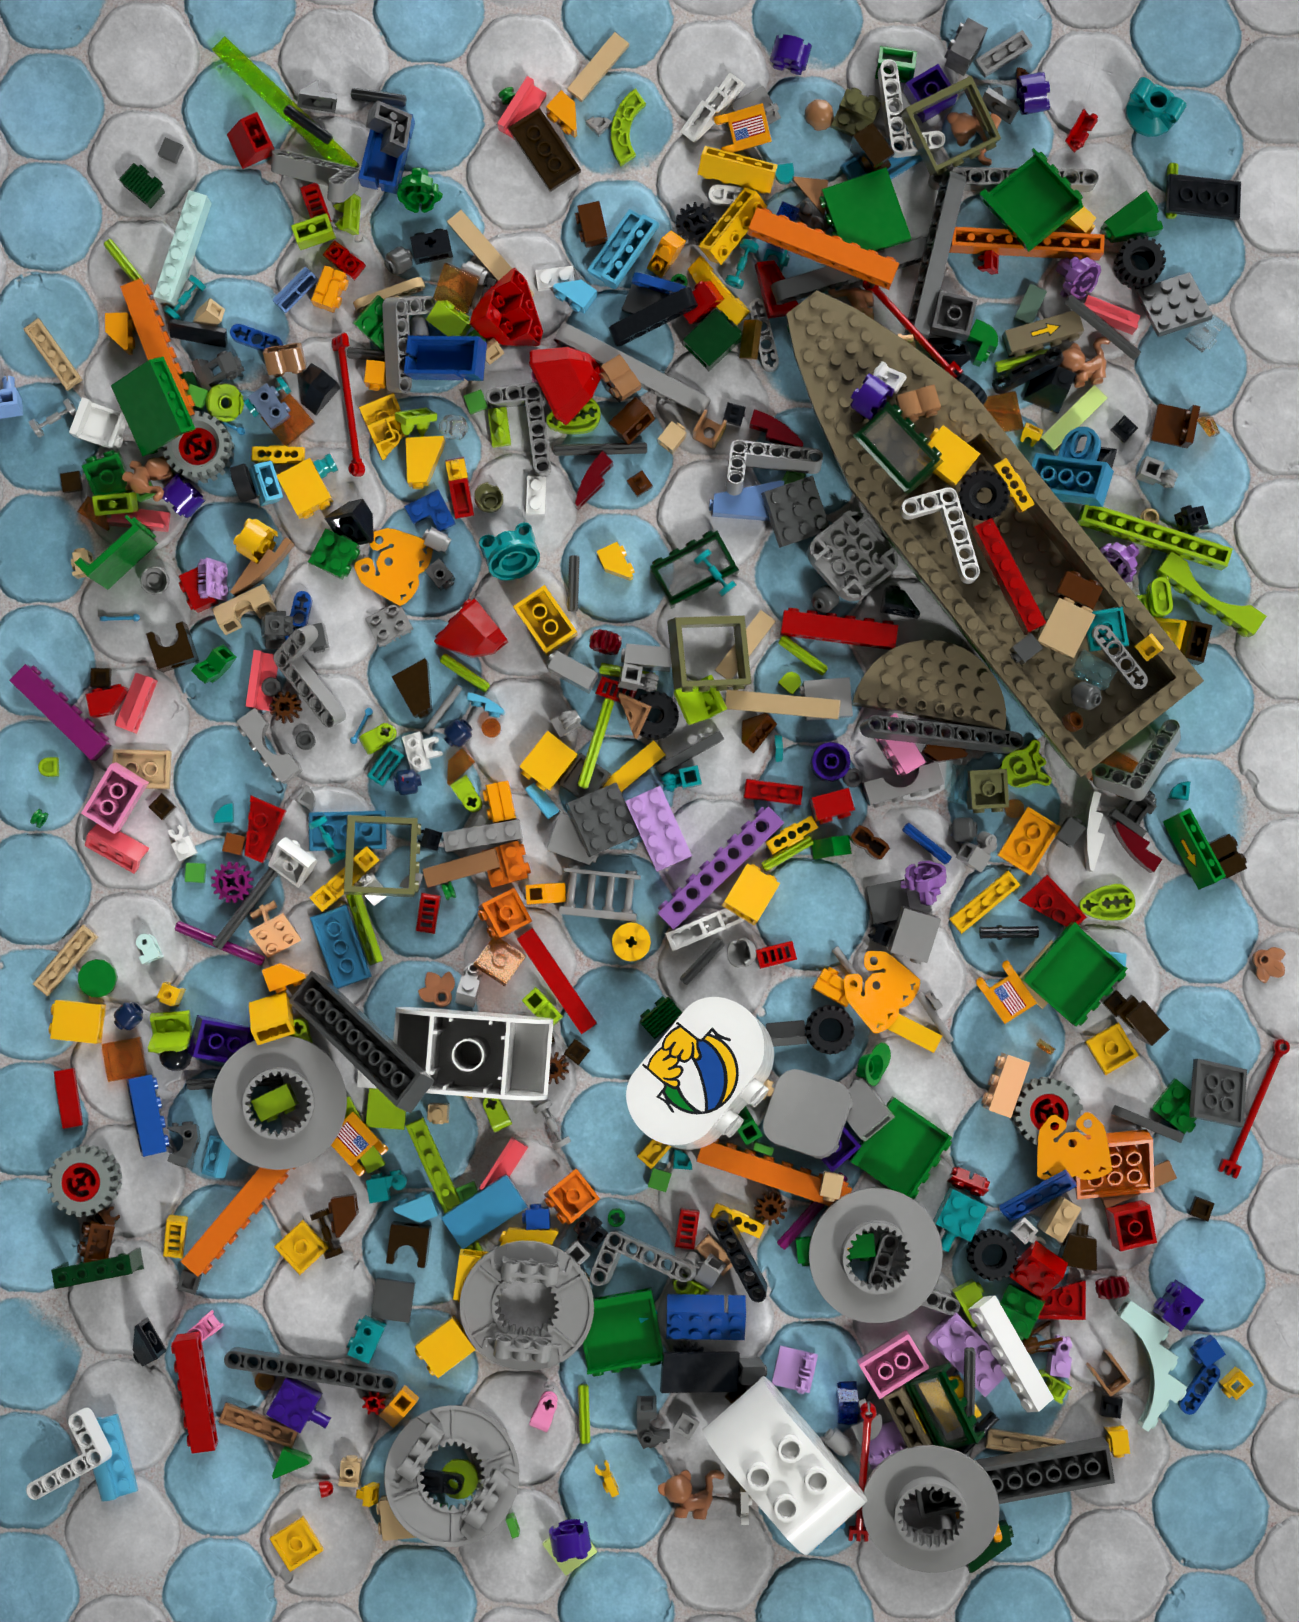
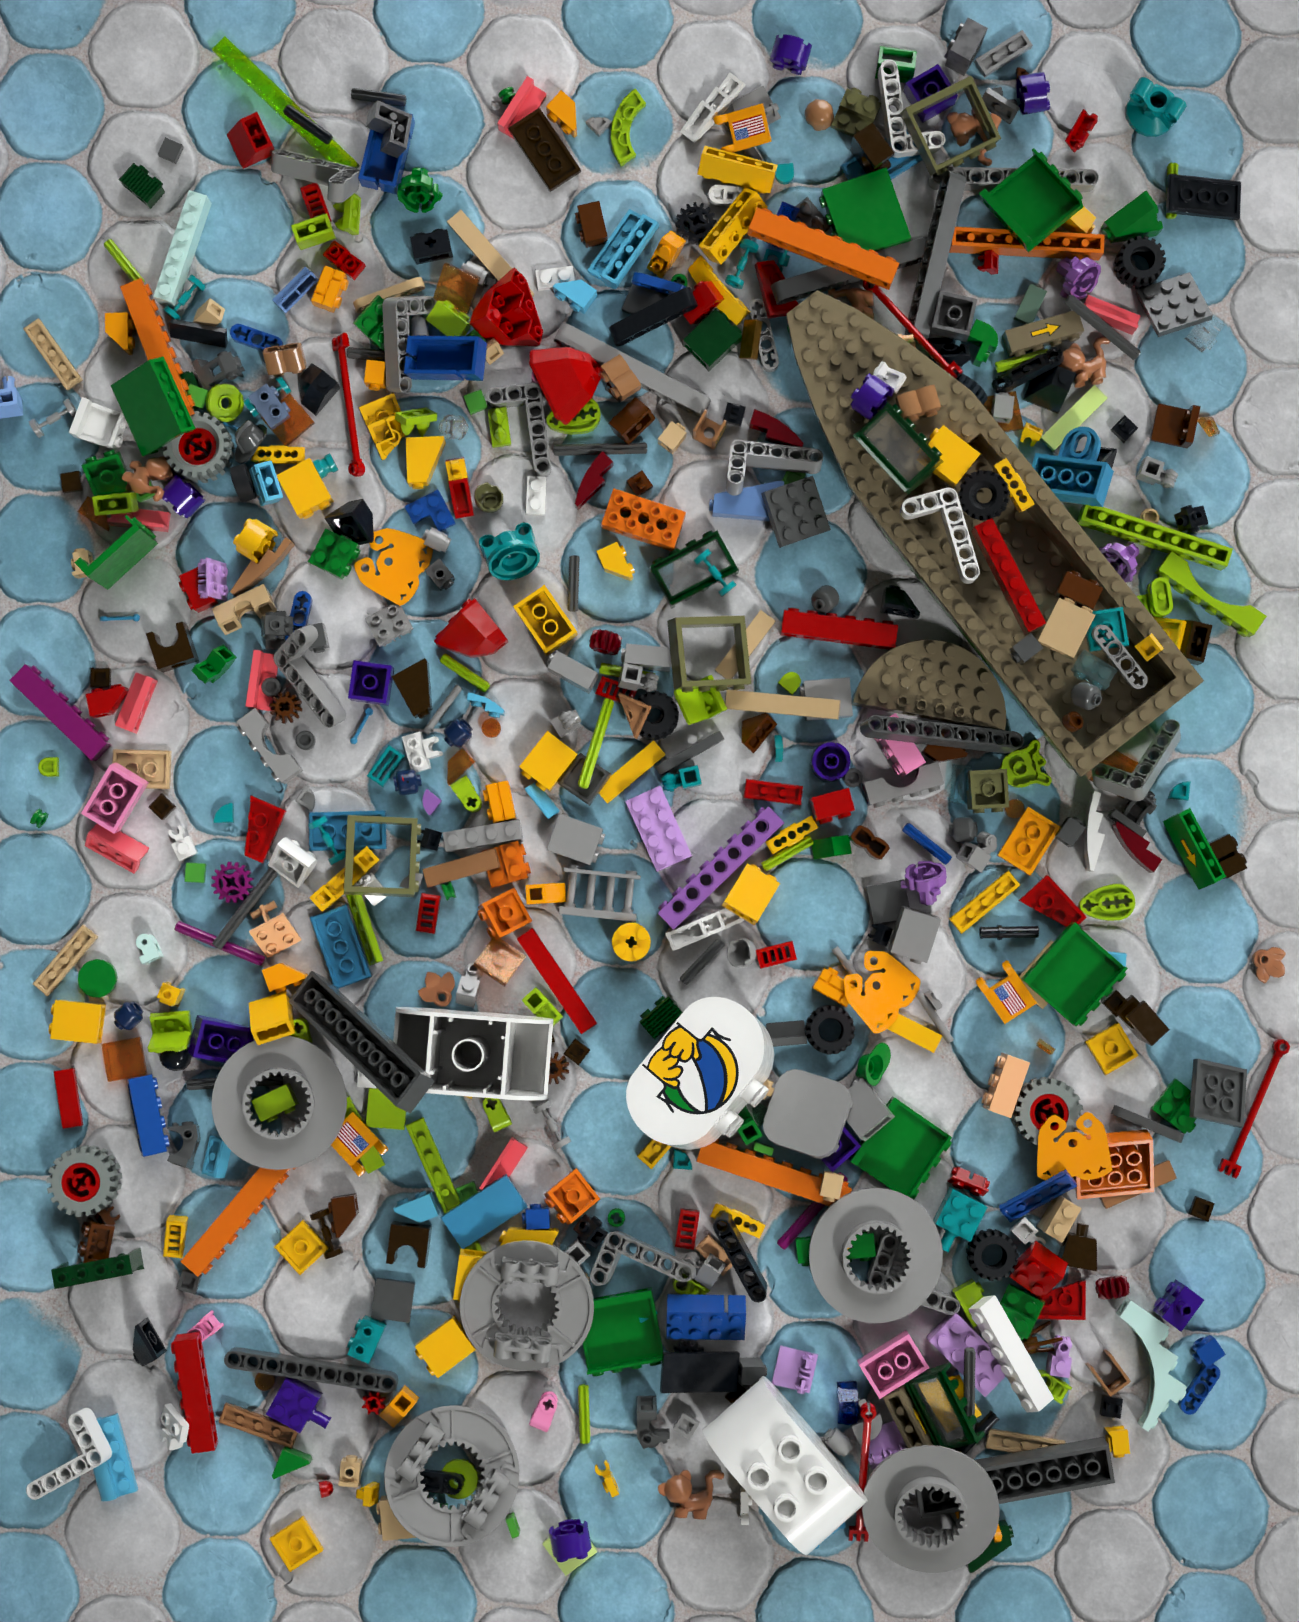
light grey hair [140,566,170,595] -> none
dark orange tile [222,832,246,856] -> none
dark grey slope [297,80,337,113] -> none
lime piece [358,723,397,755] -> none
teal brick [366,1169,407,1204] -> none
dark grey head [384,246,413,275] -> none
tan brick [427,1103,450,1124] -> none
dark grey plate [565,782,640,858] -> none
tan tile [567,32,629,102] -> none
bright green tile [648,1167,672,1192] -> none
reddish brown gear [754,1192,787,1226] -> none
lime axle [778,635,828,676] -> none
medium nougat tile [793,177,828,216] -> none
light grey tile [807,510,898,601] -> none
red brick [1105,1200,1157,1252] -> none
yellow window [1219,1366,1254,1400] -> none
none -> white plate [160,1403,189,1450]
none -> dark grey piece [234,420,267,463]
none -> dark purple brick [348,660,394,706]
none -> medium lavender tile [423,789,442,816]
none -> orange brick [601,488,686,551]
none -> clear green tile [752,1103,768,1126]
none -> light grey brick [991,392,1015,424]

